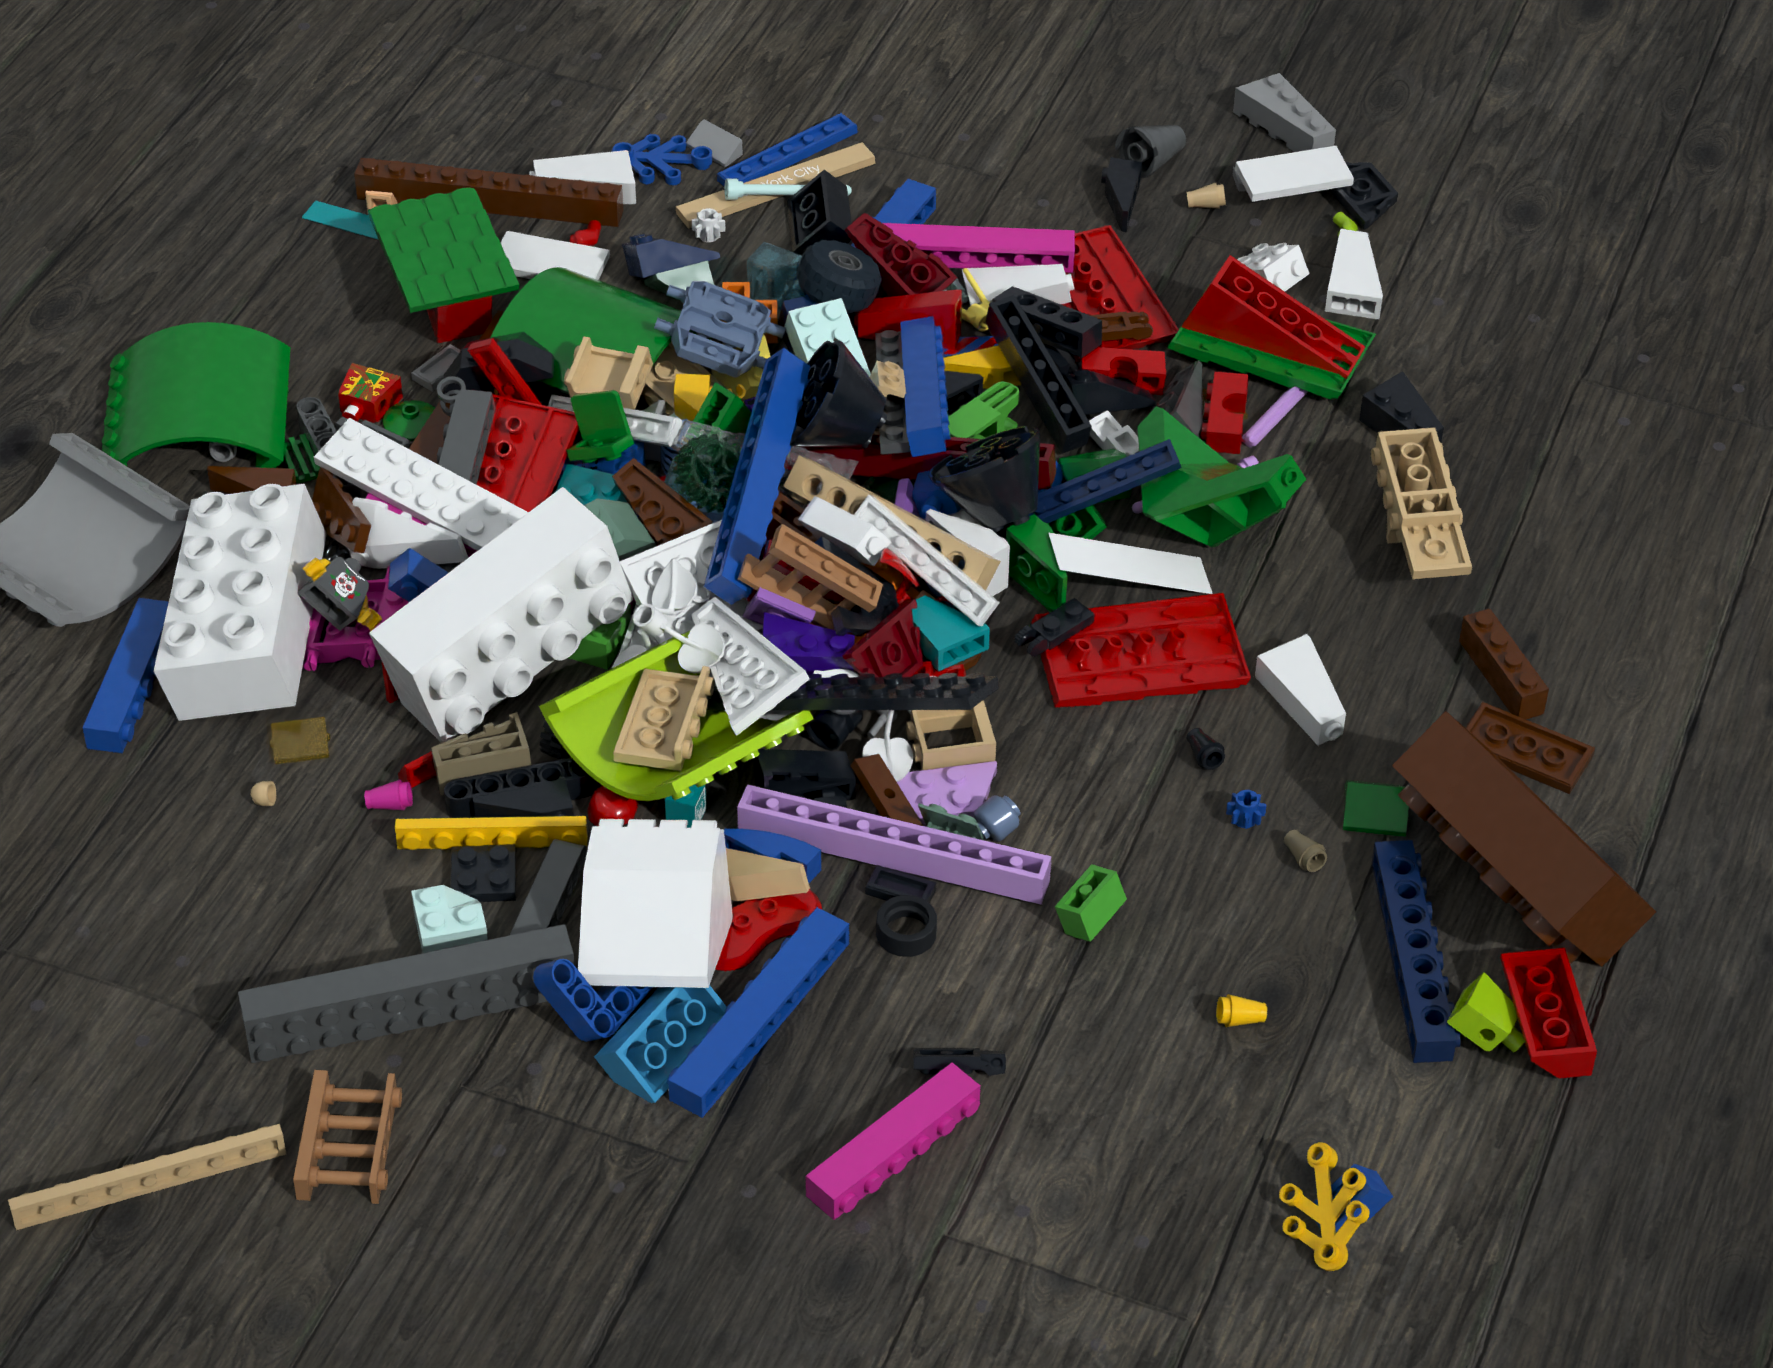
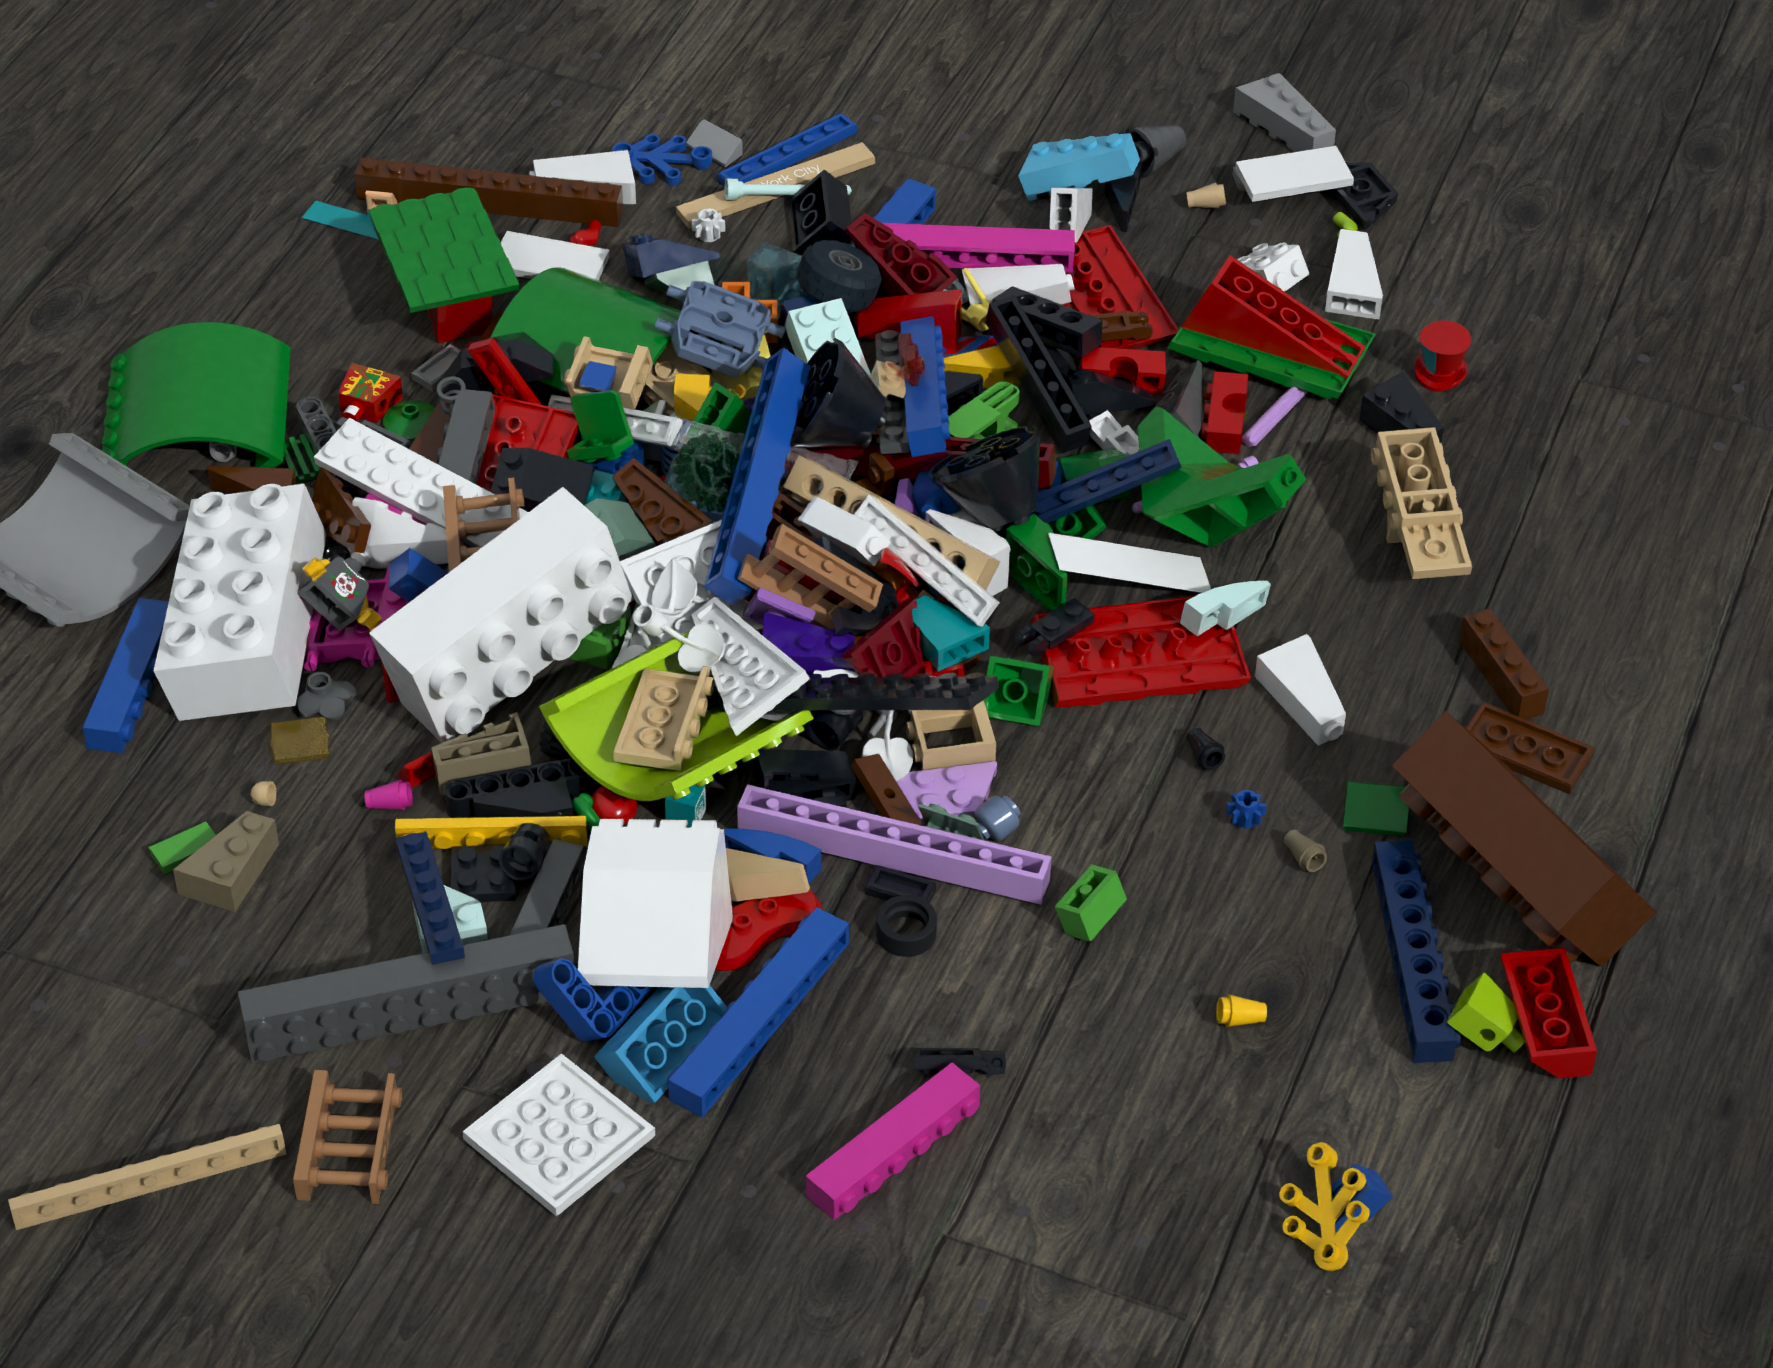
none -> bright green tile [149,822,216,874]
none -> dark tan wedge [173,811,279,912]
none -> dark grey plate [297,672,357,720]
none -> dark blue plate [395,831,465,965]
none -> medium nougat fence [443,477,524,572]
none -> white plate [462,1053,655,1216]
none -> black slope [491,448,595,512]
none -> black wheel [498,823,552,881]
none -> green arm [572,793,600,832]
none -> blue slope [579,361,617,392]
none -> reddish brown bracket [855,451,894,498]
none -> clear red slope [898,333,925,386]
none -> green slope [984,655,1054,726]
none -> medium azure wedge [1018,133,1140,201]
none -> white slope [1050,187,1092,243]
none -> light aqua slope [1180,581,1271,636]
none -> red hat [1414,320,1471,392]

